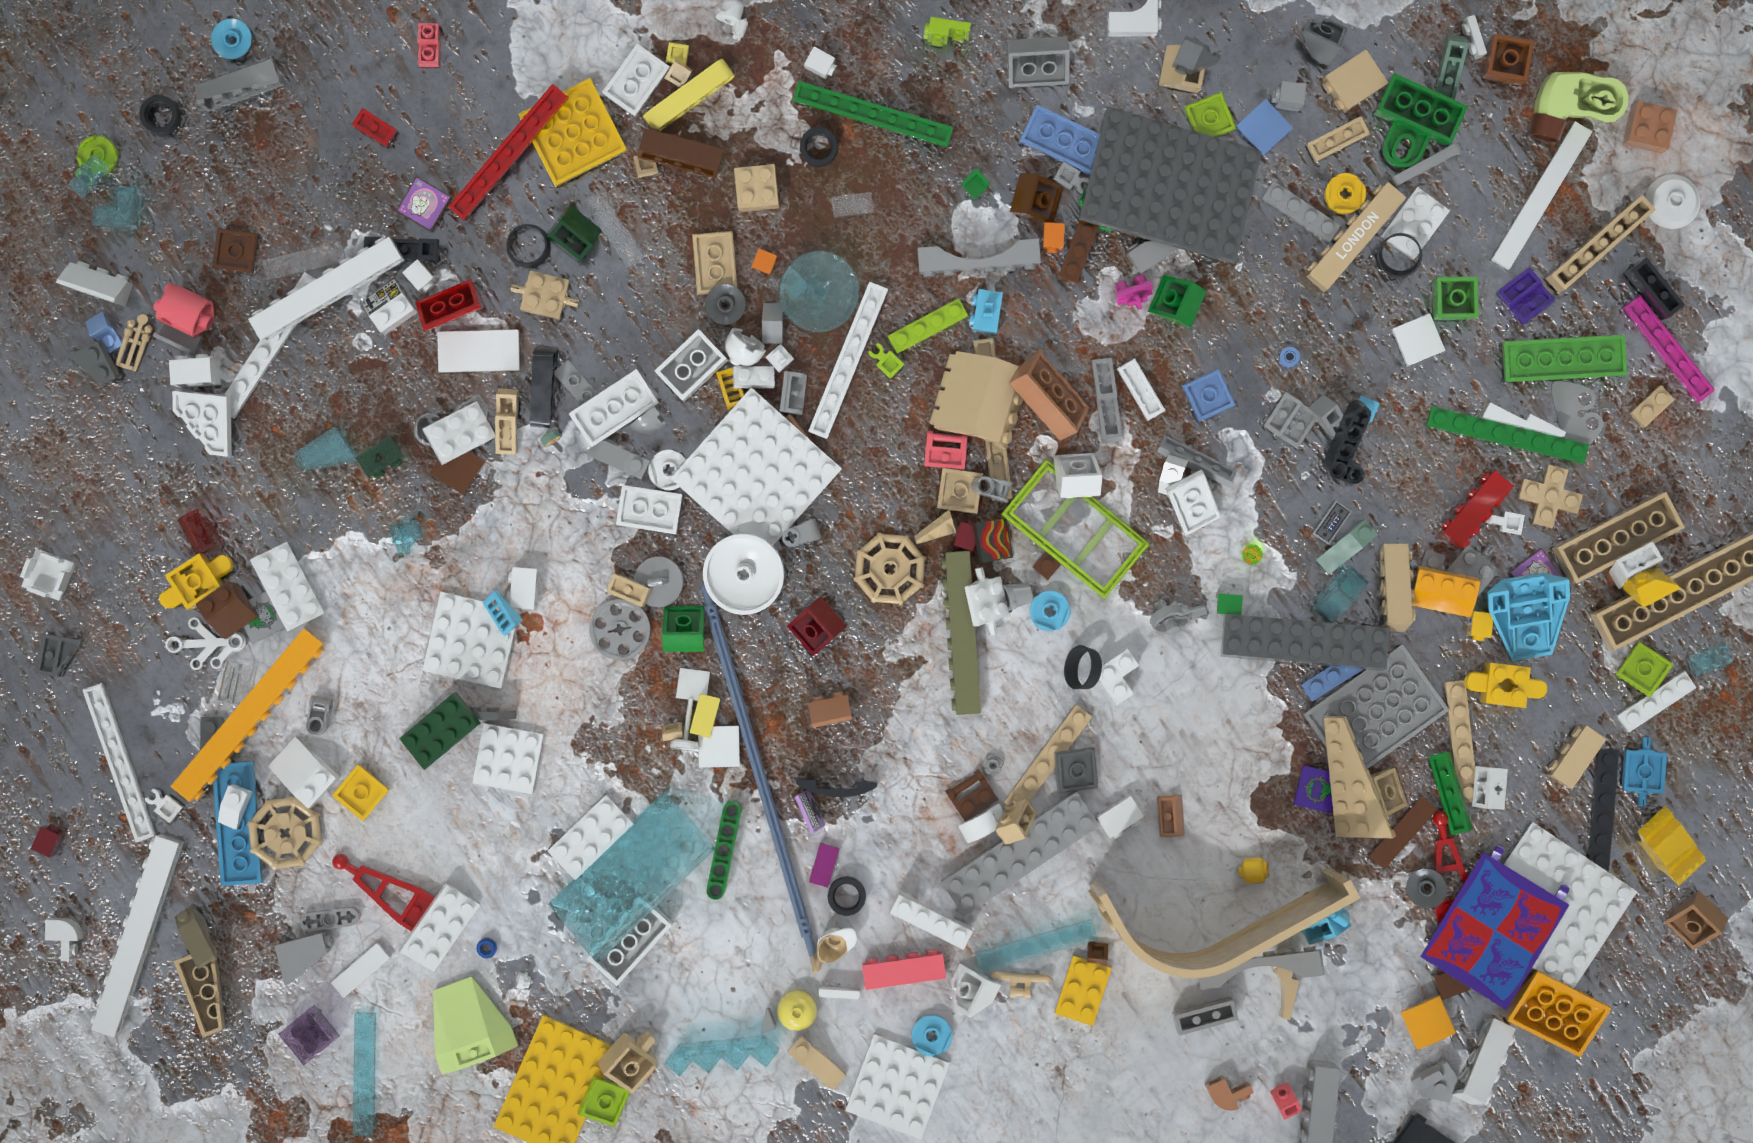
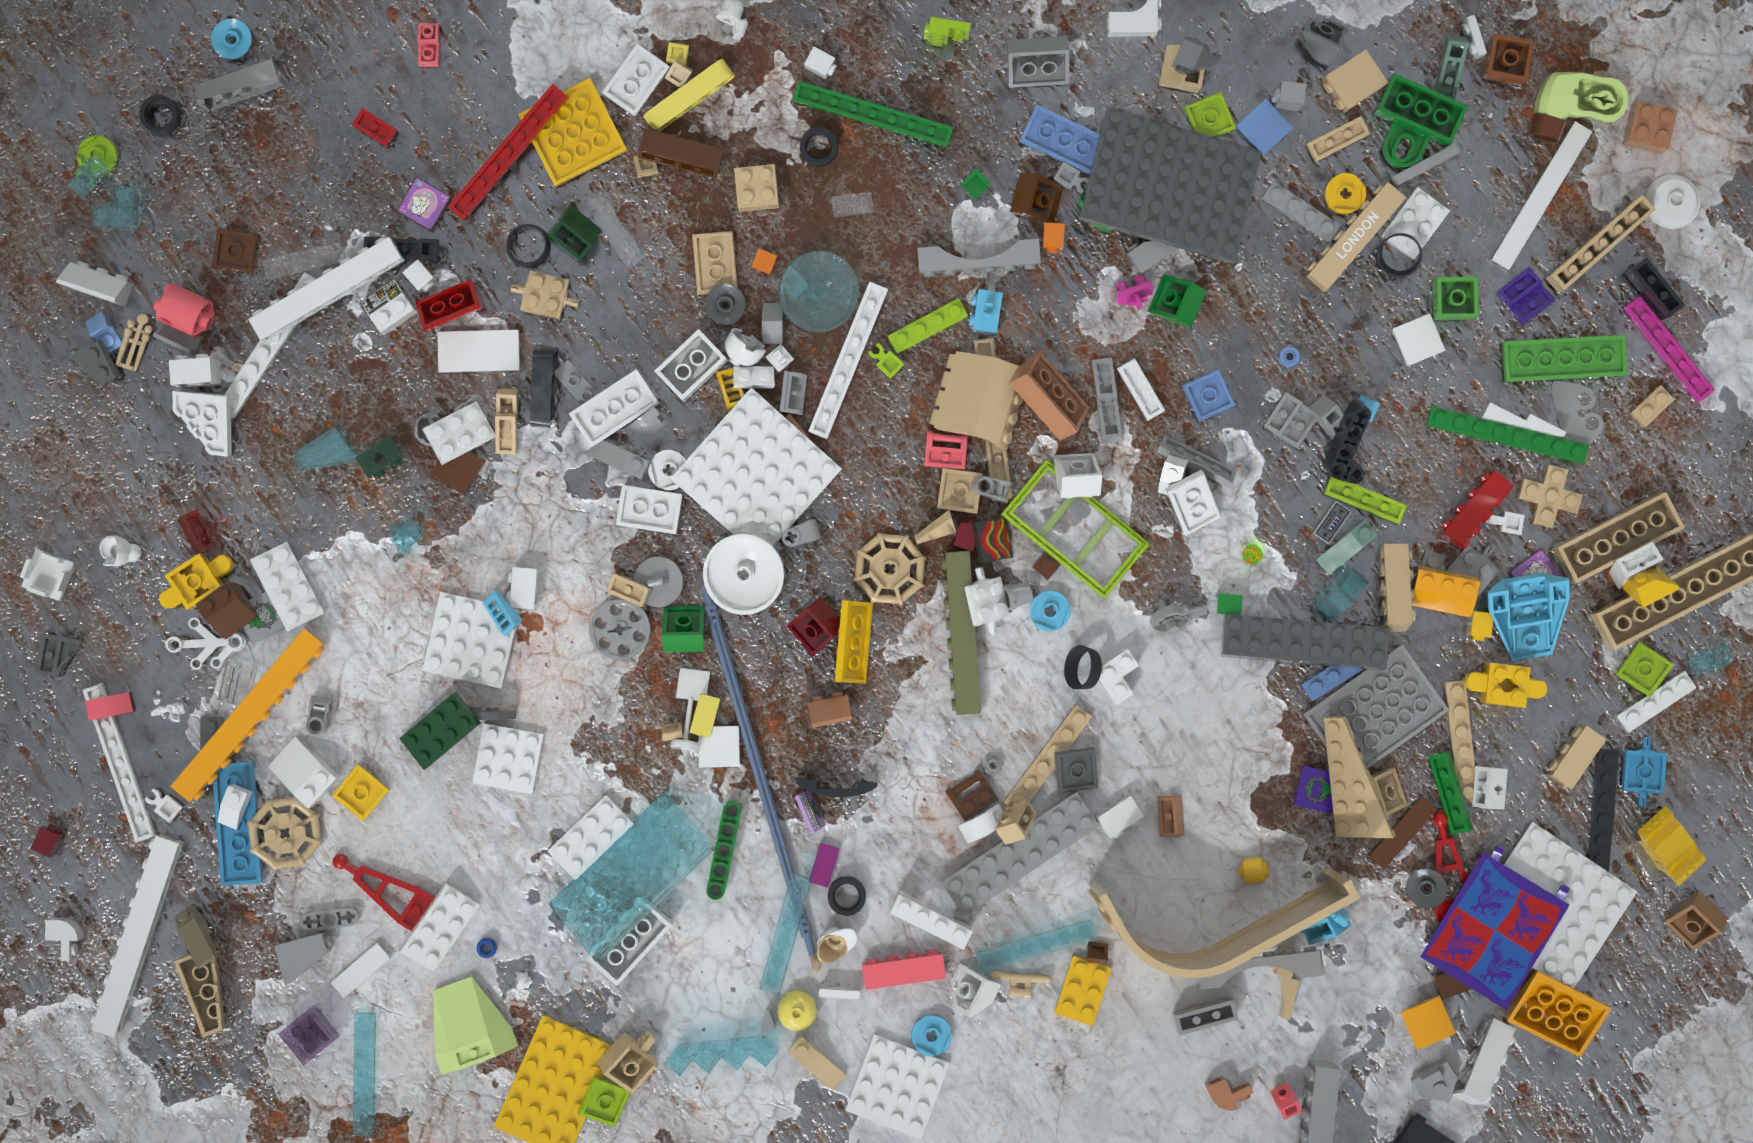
sand green tile [540,430,561,447] -> none
reddish brown arch [1057,220,1099,287] -> none
none -> coral slope [85,692,133,721]
none -> white piece [99,535,142,567]
none -> clear light blue plate [759,873,812,995]
none -> yellow plate [835,600,873,684]
none -> lime plate [1323,476,1407,524]

